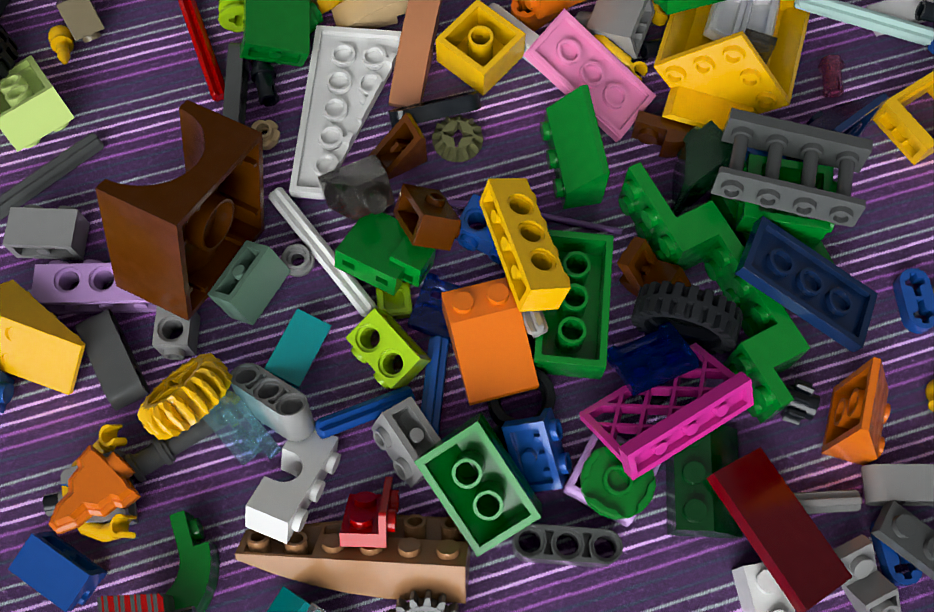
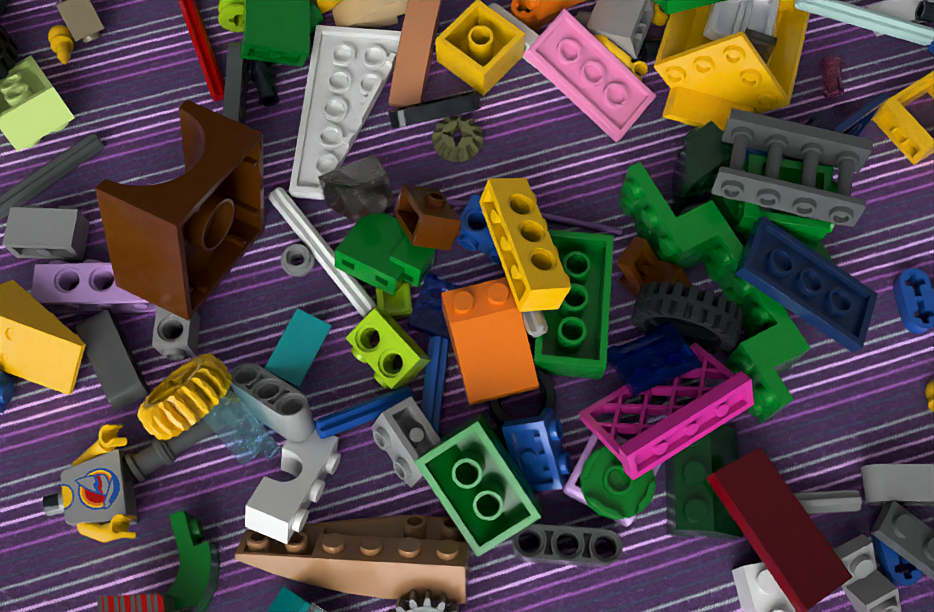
blue hinge [8,531,108,612] -> none
orange rock [48,445,141,534] -> none
sand green brick [207,240,291,325] -> none
tan plate [251,120,280,150] -> none
red bracket [339,476,400,548] -> none
reddish brown slope [368,113,428,181] -> none
green slope [540,85,610,209] -> none
reddish brown brick [631,110,701,158] -> none
black gear [780,378,820,426] -> none
orange slope [821,357,891,466] -> none

